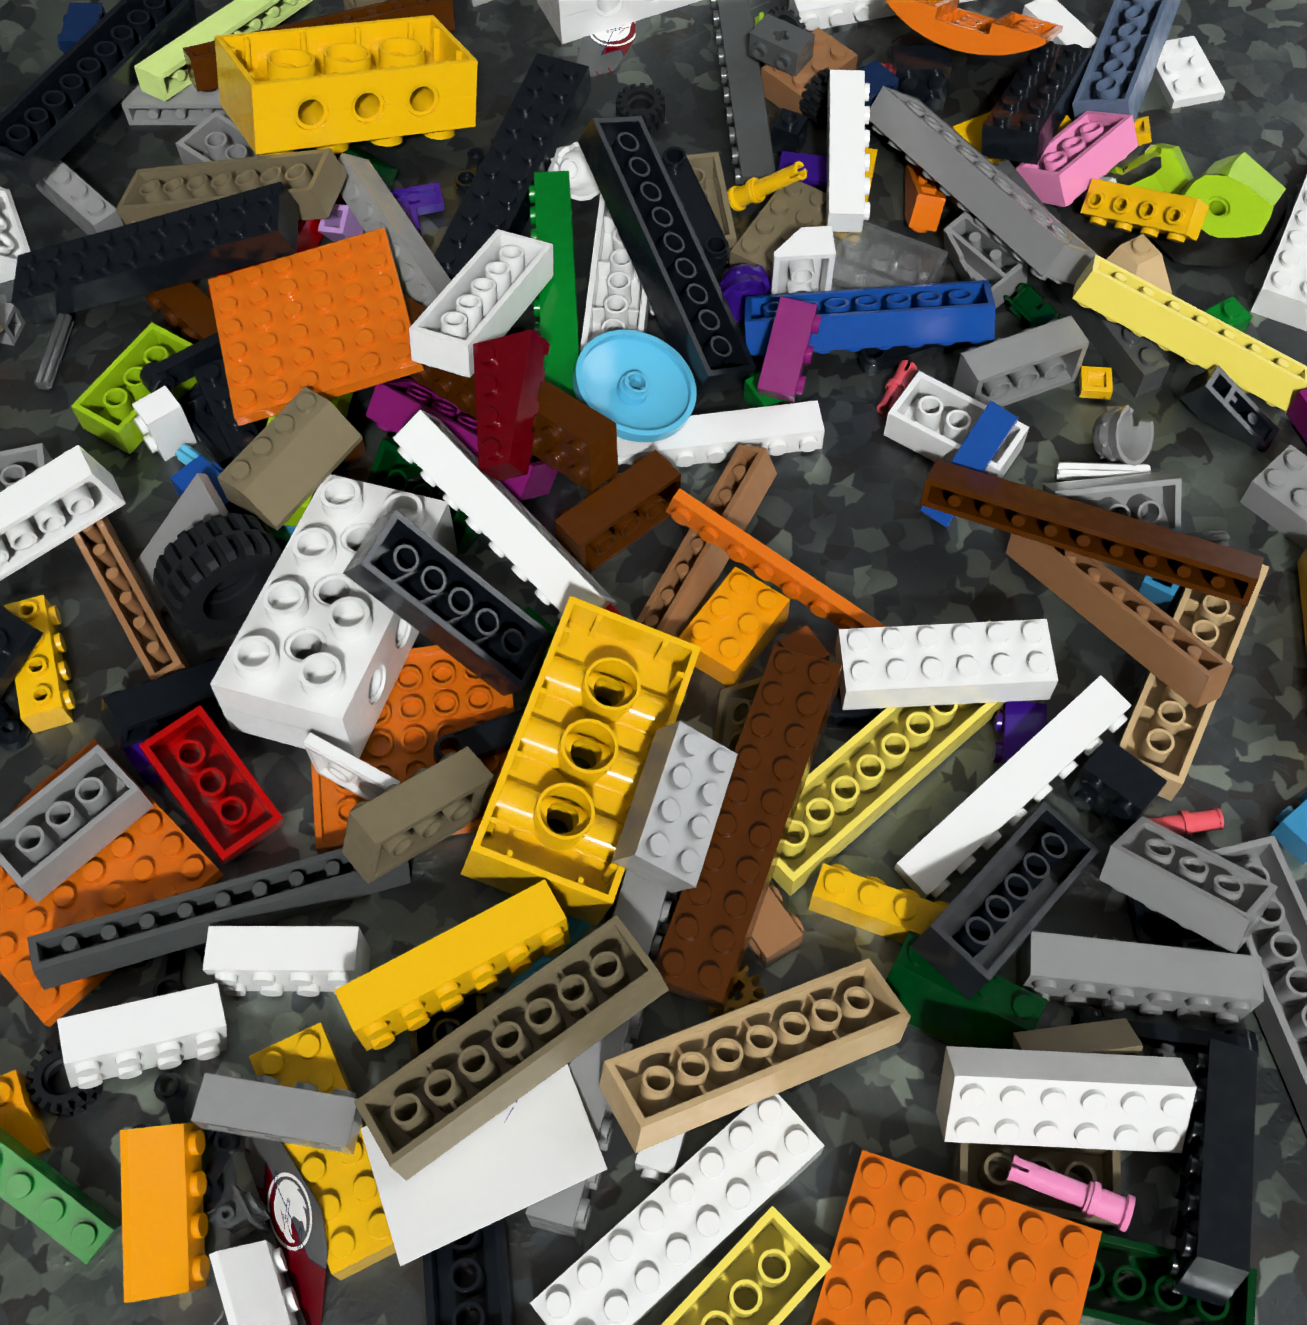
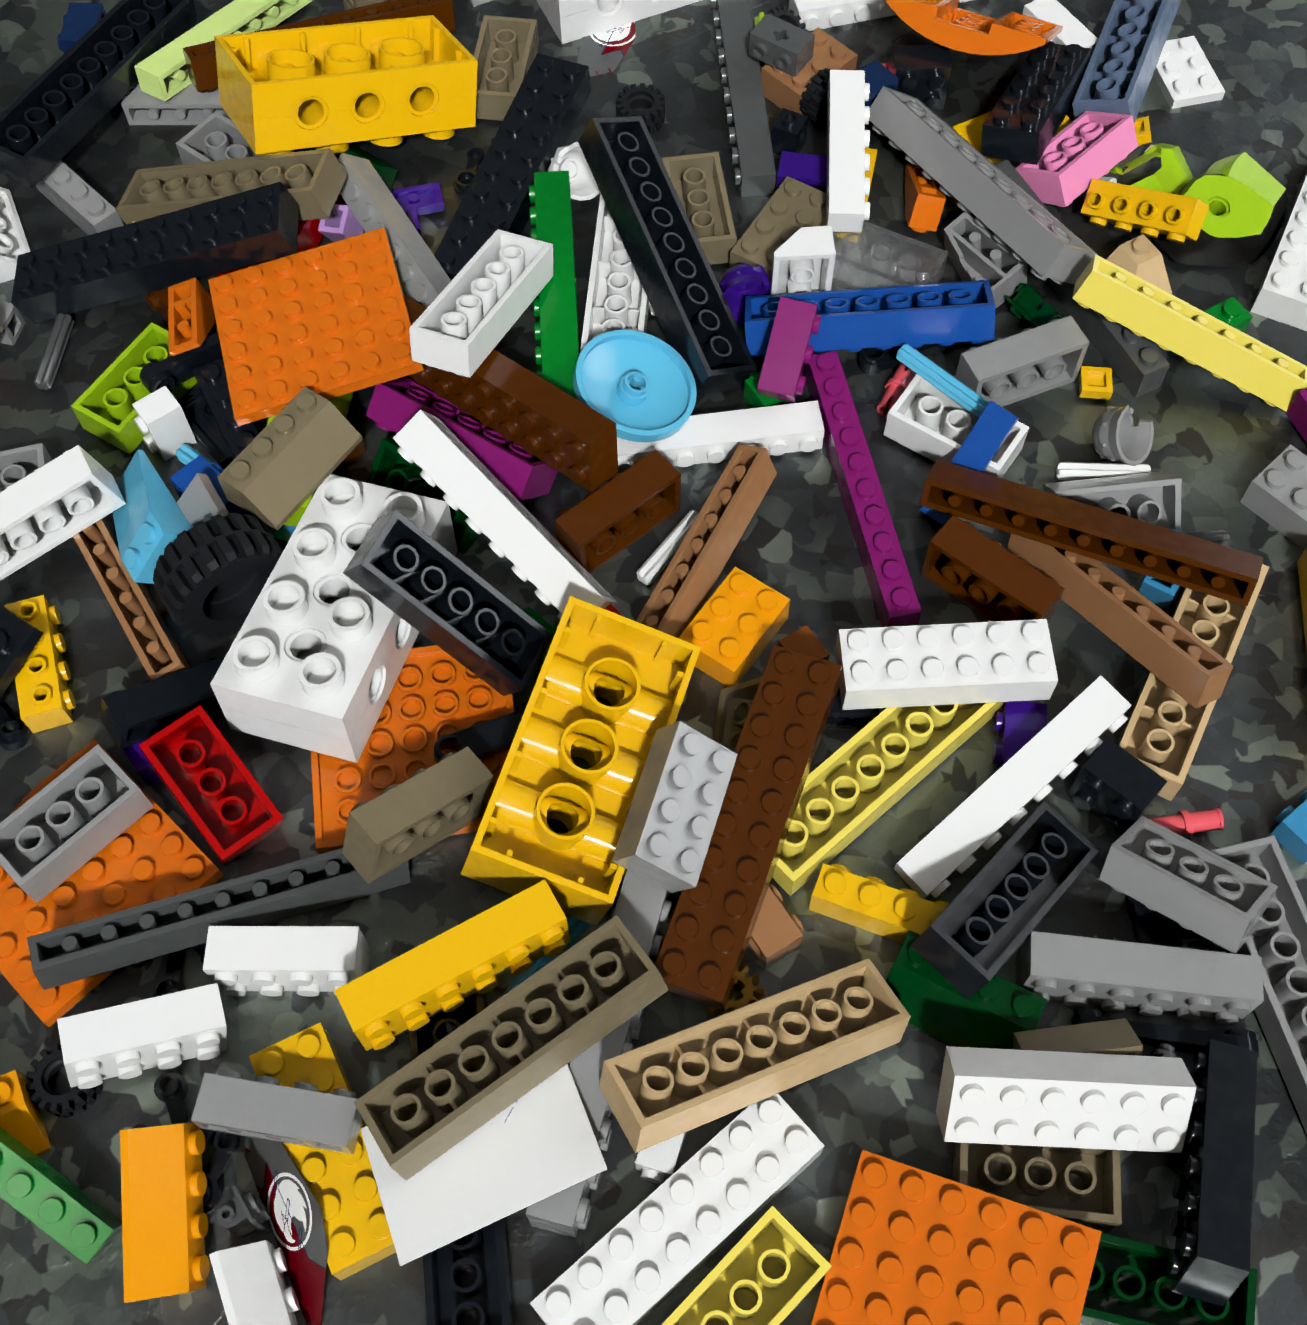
white tile [303,733,401,801] -> none
dark red wedge [473,329,550,481] -> none
black piece [661,146,730,269] -> none
orange plate [665,488,887,630] -> none
yellow pin [727,161,807,212] -> none
bright pink pin [1006,1155,1136,1232] -> none
black slope [1179,365,1280,452] -> none
none -> medium azure slope [112,449,193,584]
none -> orange slope [168,277,215,356]
none -> dark tan brick [473,15,539,121]
none -> white axle [636,510,699,585]
none -> magenta brick [805,351,922,627]
none -> medium azure axle [896,344,989,418]
none -> reddish brown brick [921,515,1065,623]

